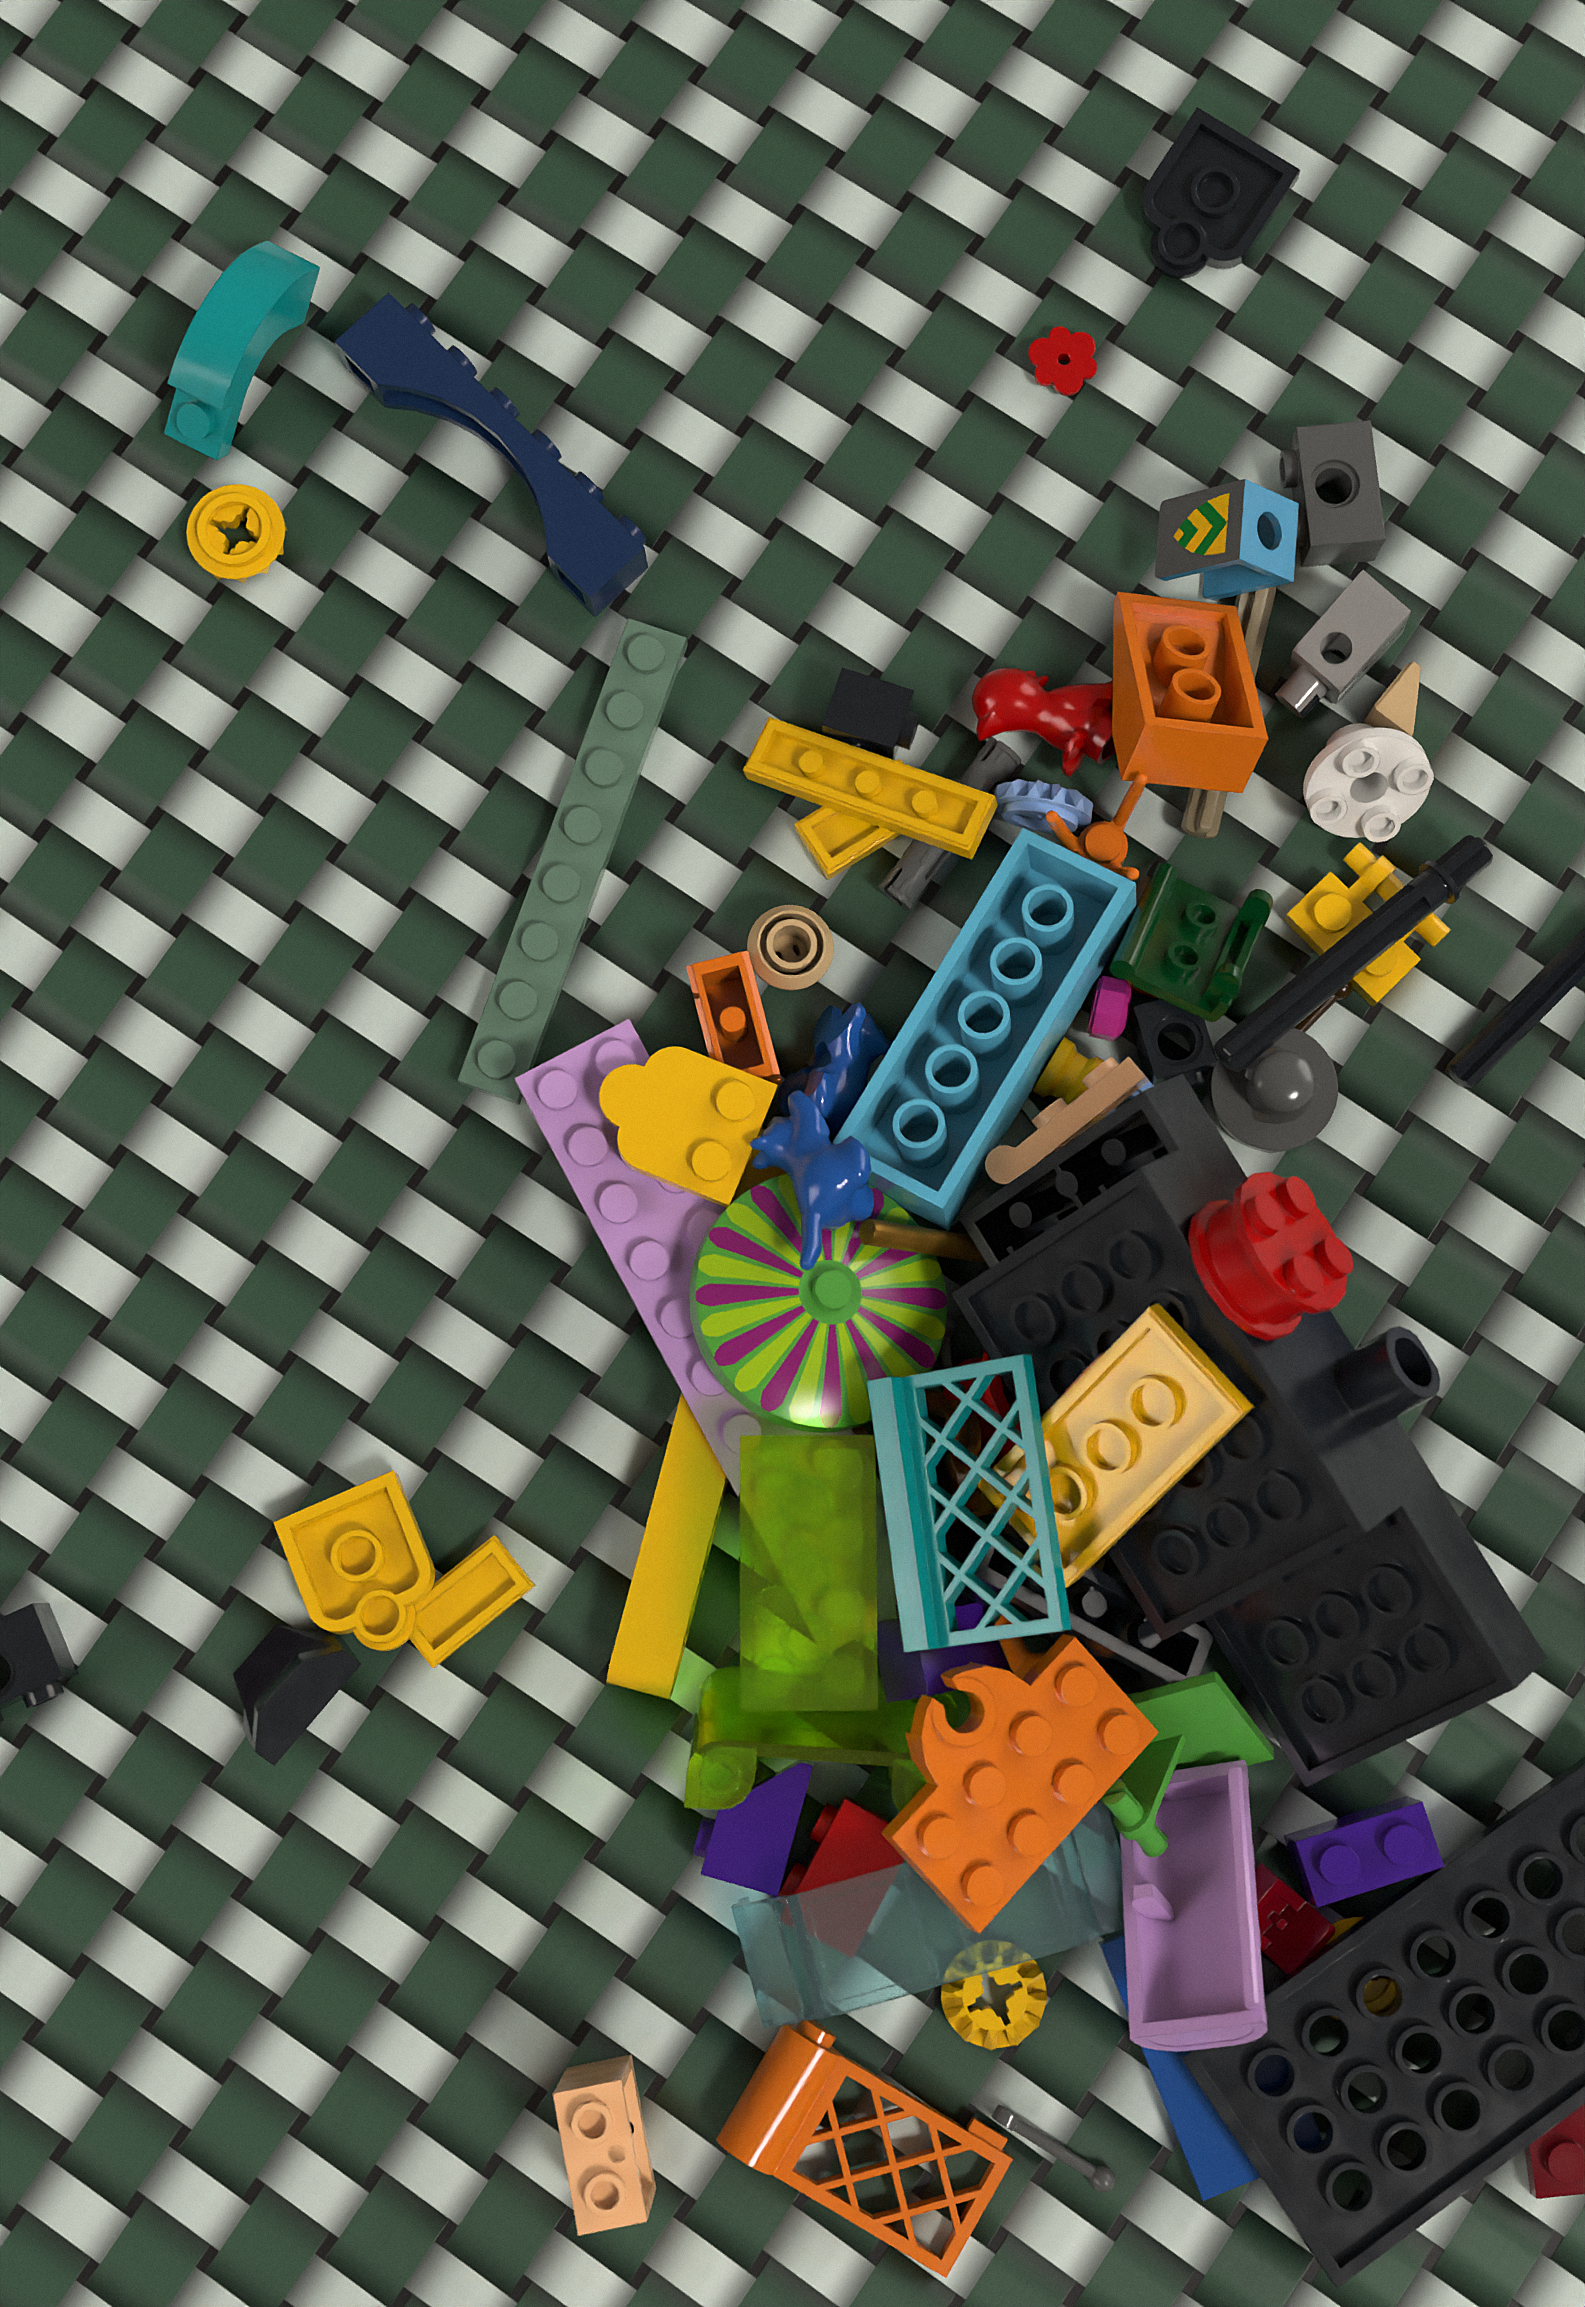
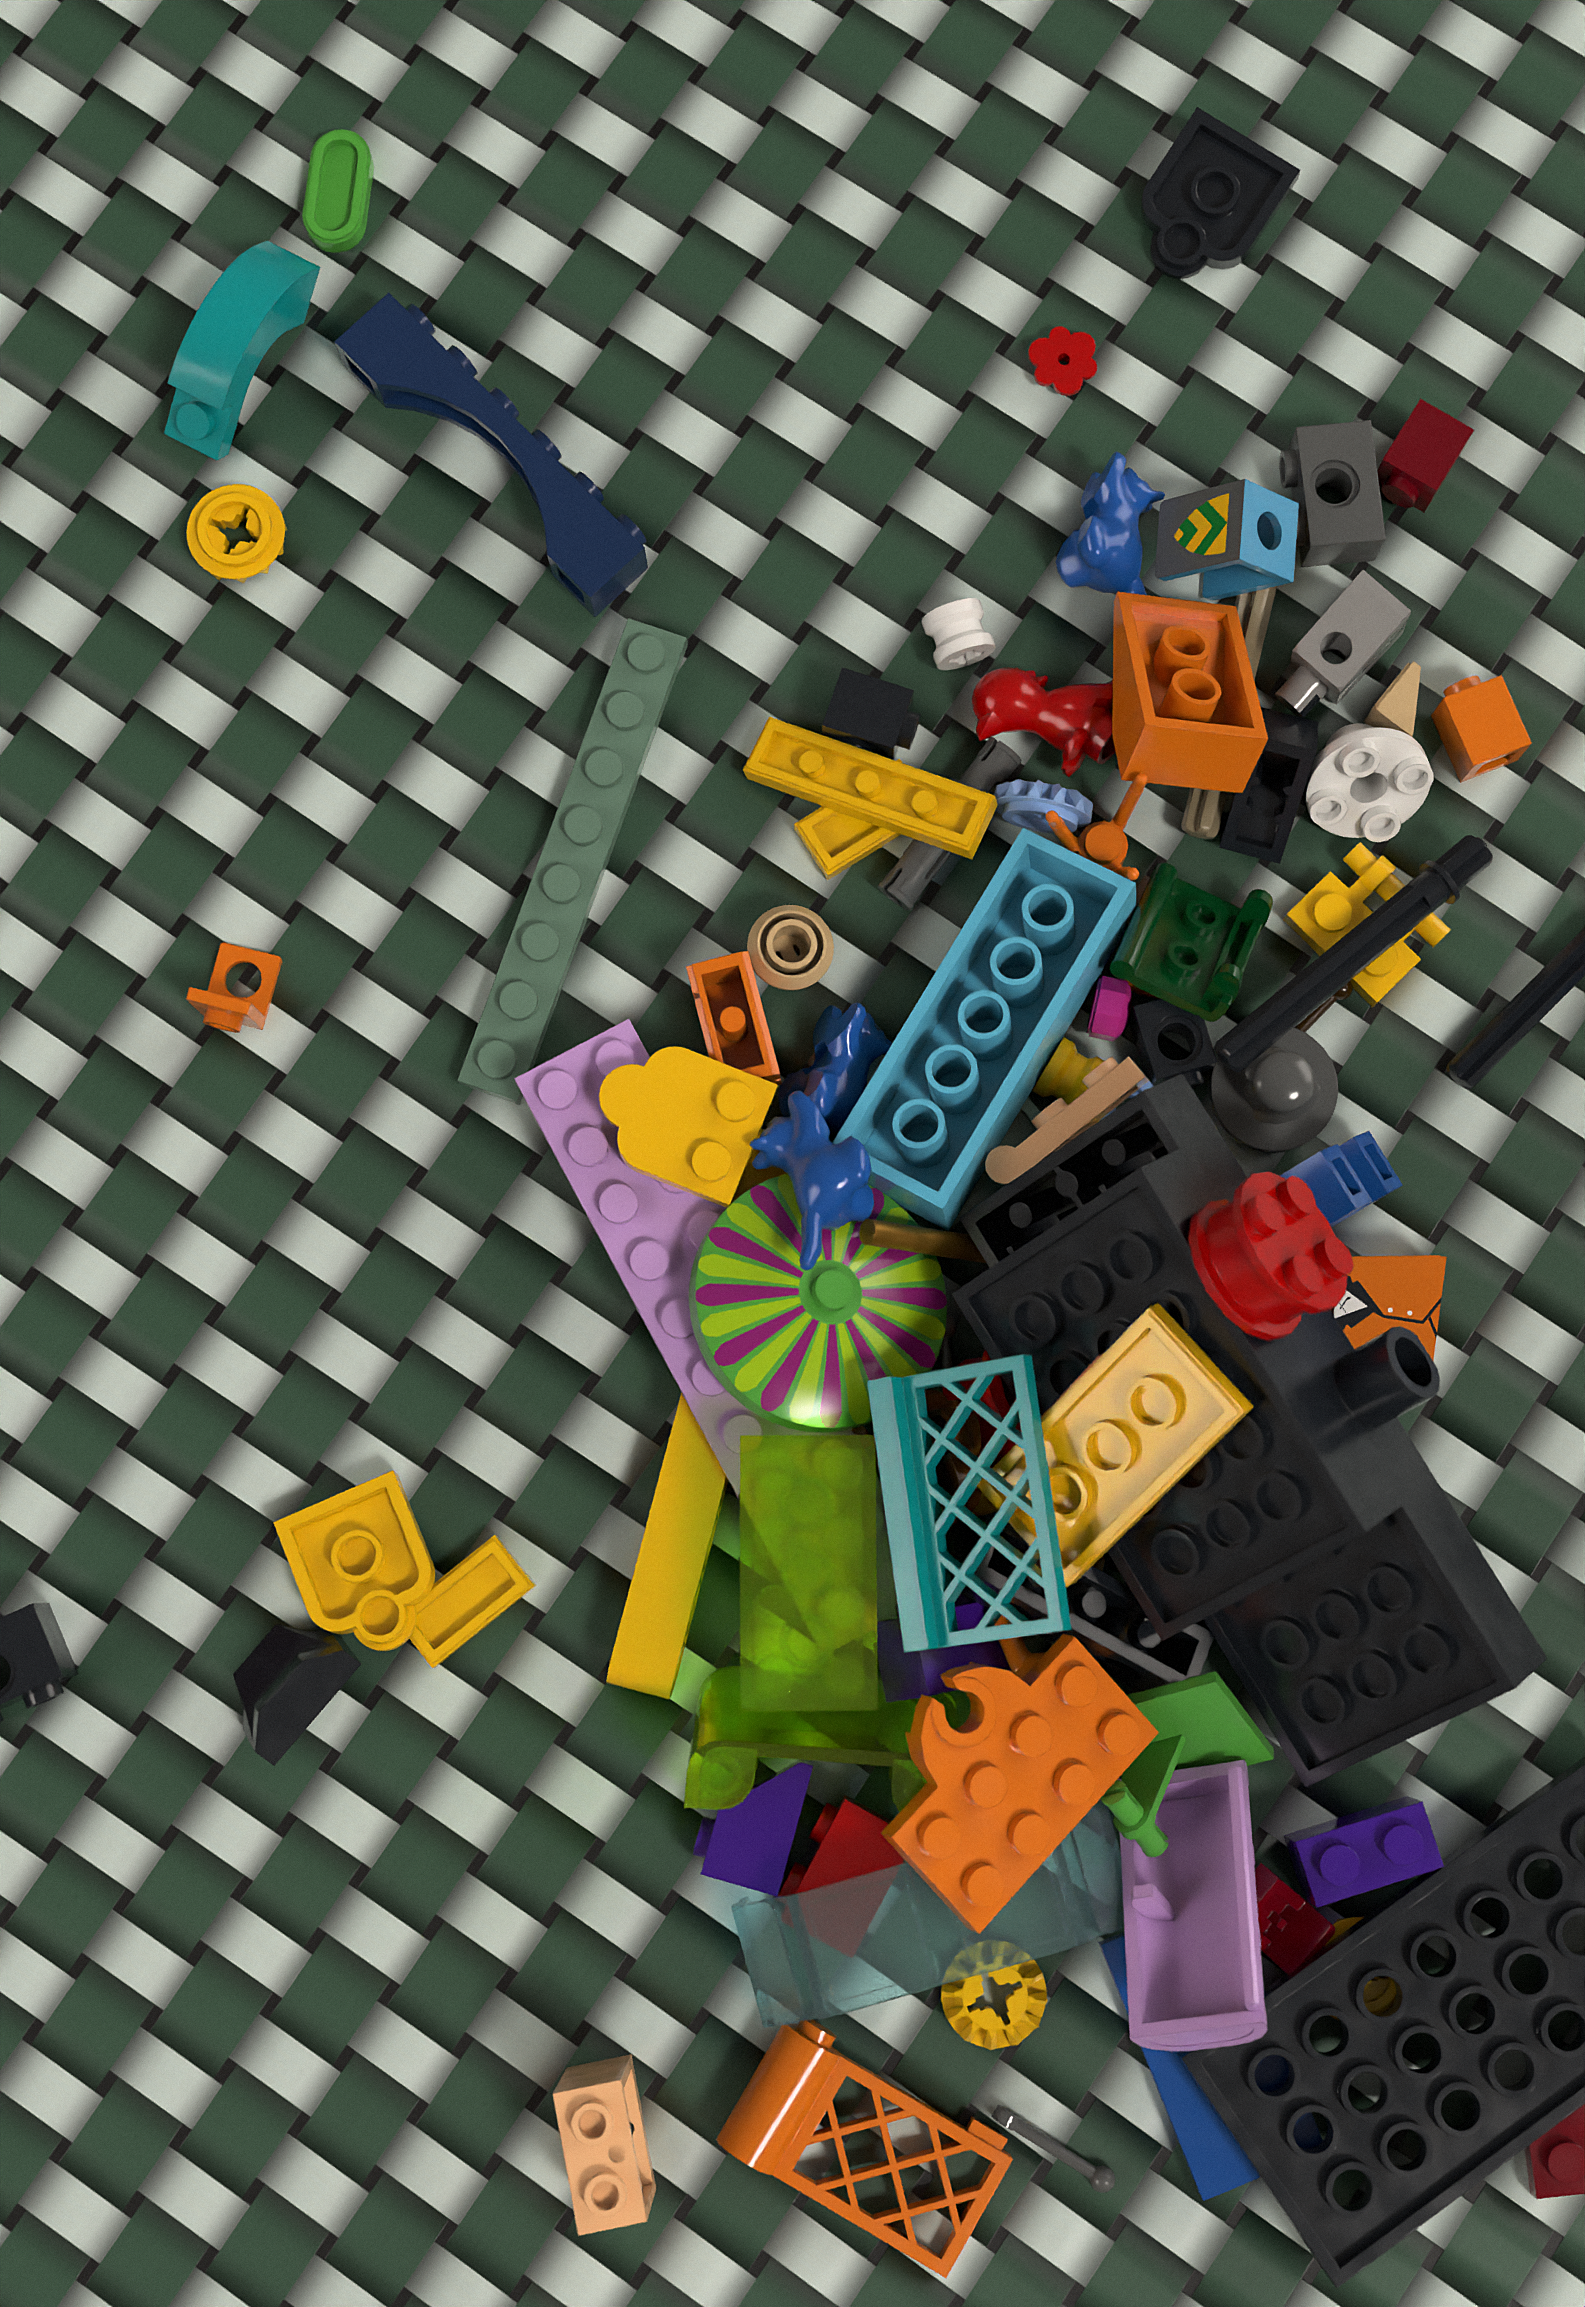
none -> orange bracket [186,942,282,1033]
none -> bright green tile [303,129,374,253]
none -> white wheel [922,598,996,670]
none -> blue animal [1055,451,1165,595]
none -> black arch [1219,707,1319,864]
none -> blue arch [1280,1131,1403,1227]
none -> orange torso [1330,1255,1447,1360]
none -> dark red brick [1377,398,1474,513]
none -> orange brick [1431,675,1532,783]

